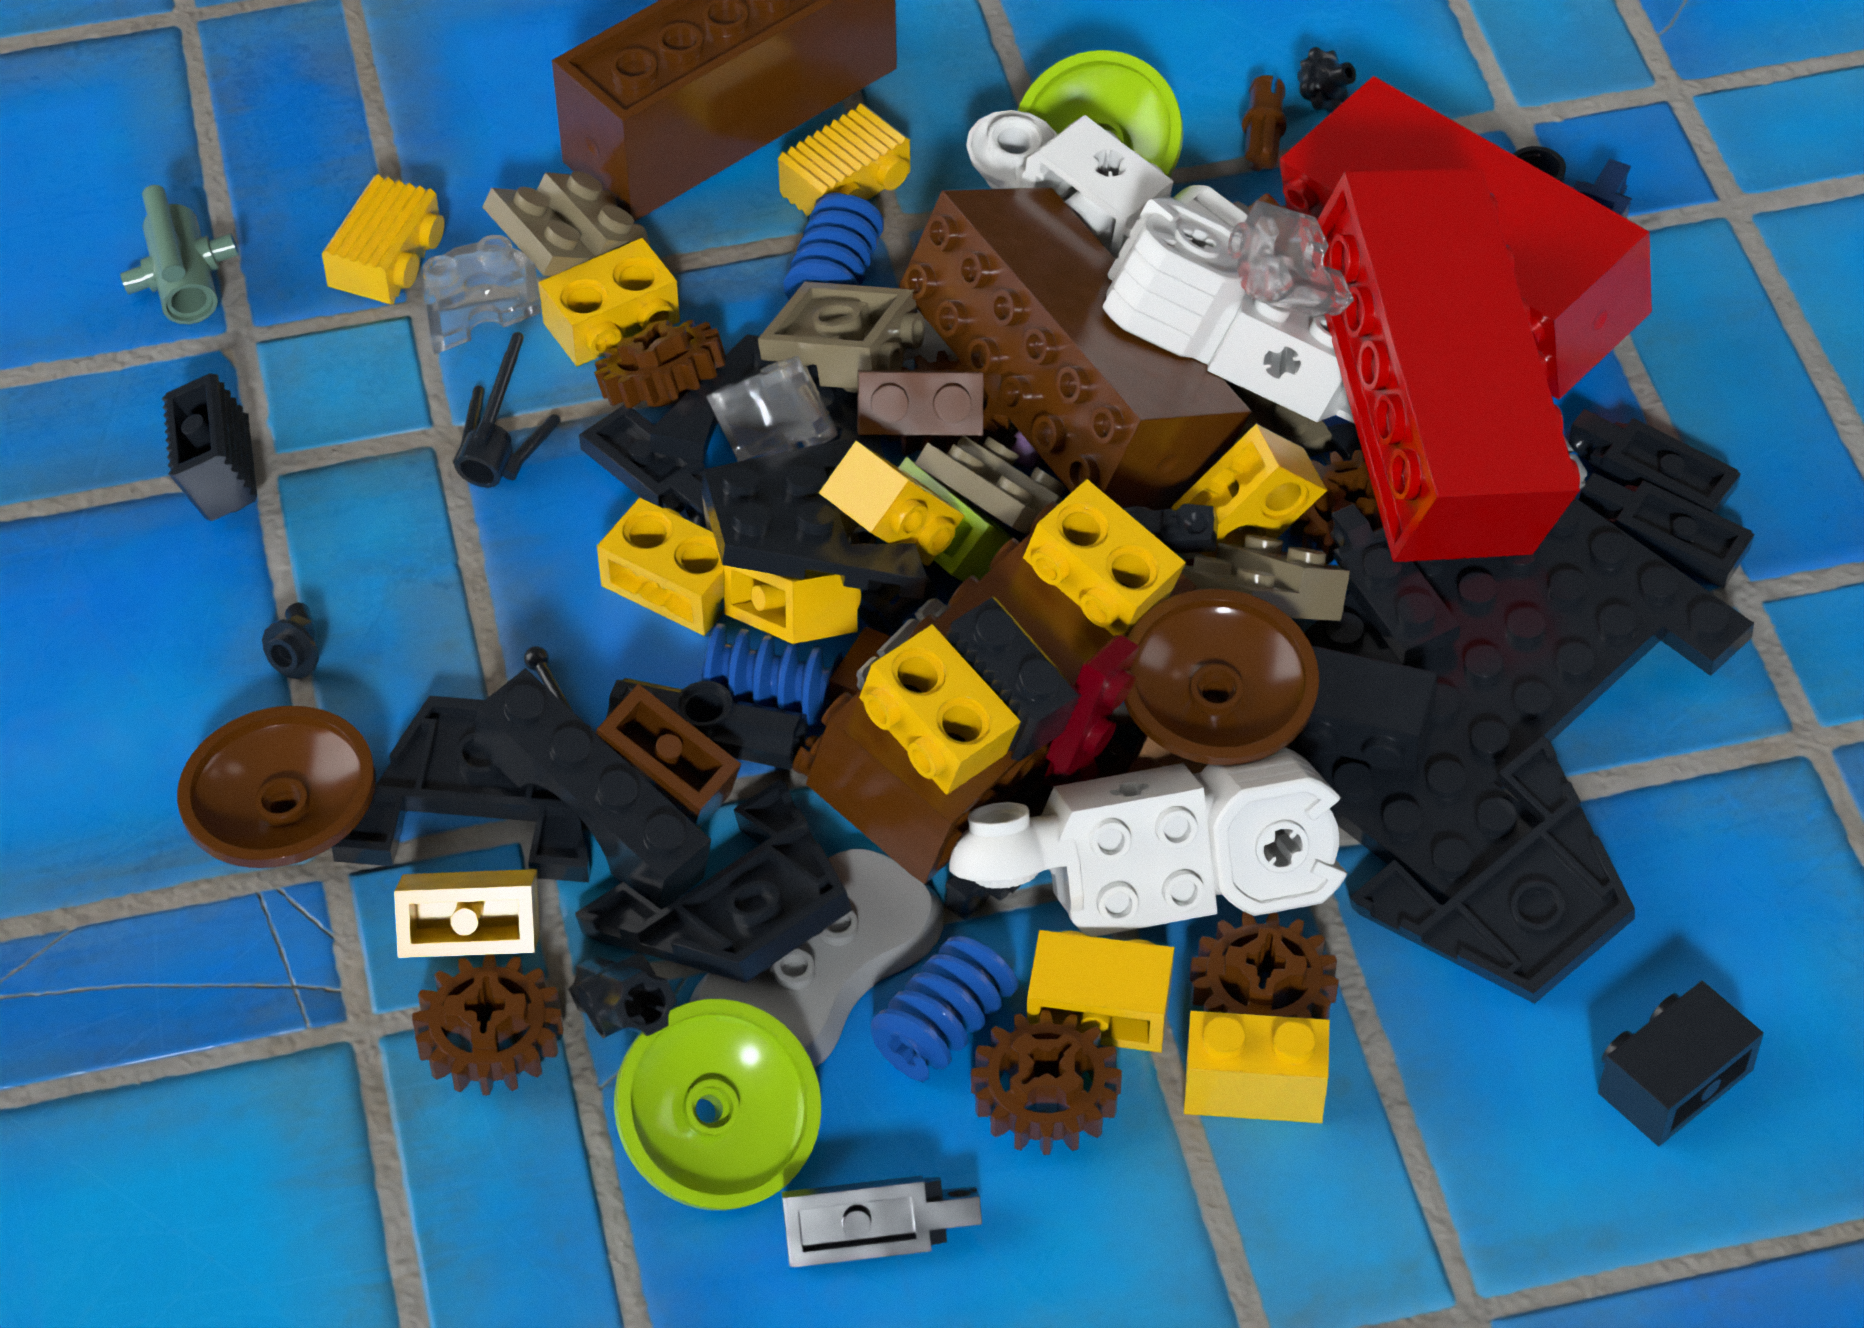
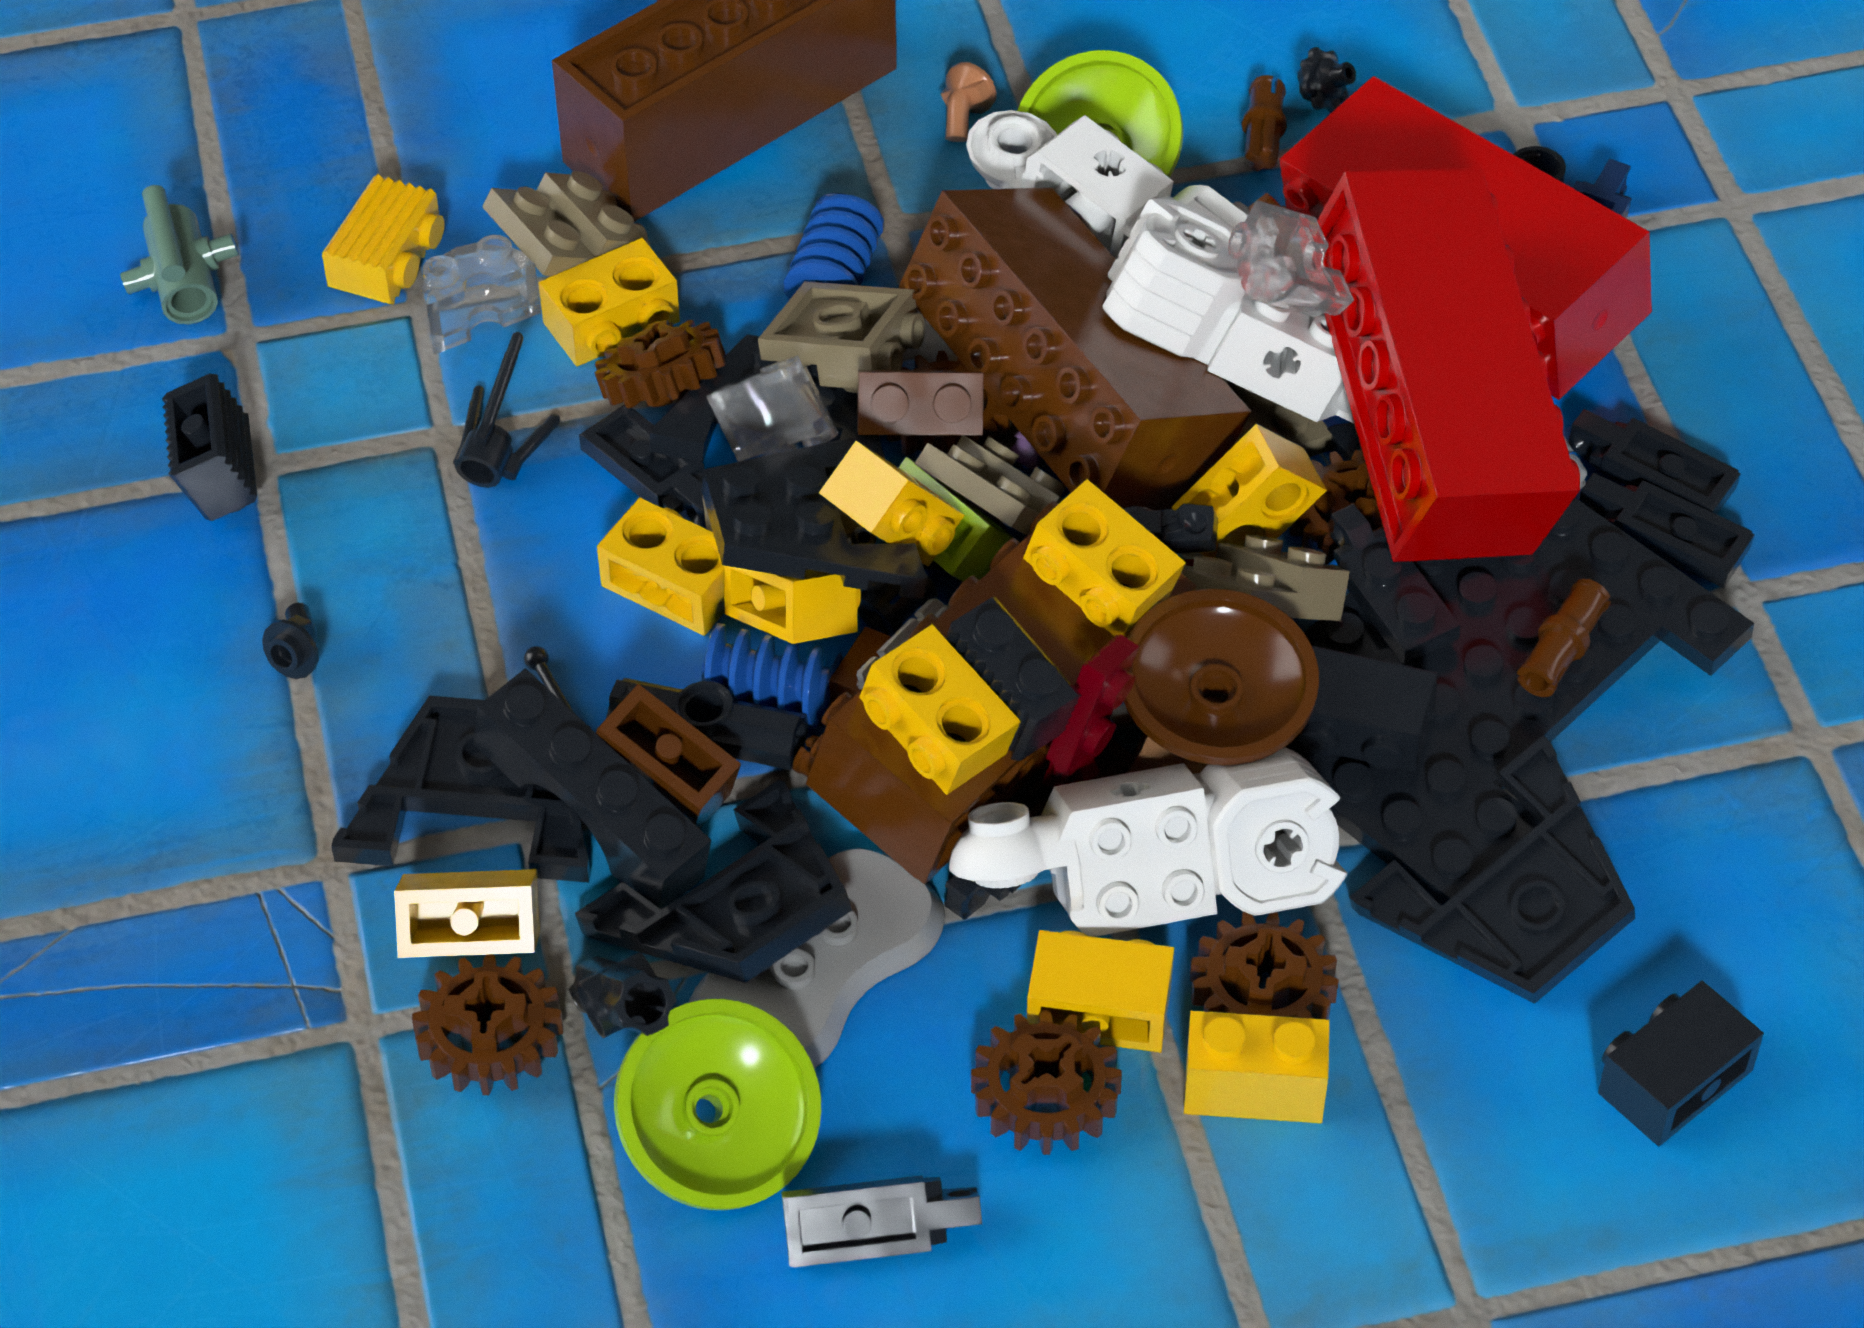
reddish brown dish [177,706,376,868] -> none
yellow brick [778,103,910,216] -> none
blue piece [871,936,1018,1083] -> none
none -> nougat plate [940,62,996,142]
none -> reddish brown pin [1517,579,1611,697]

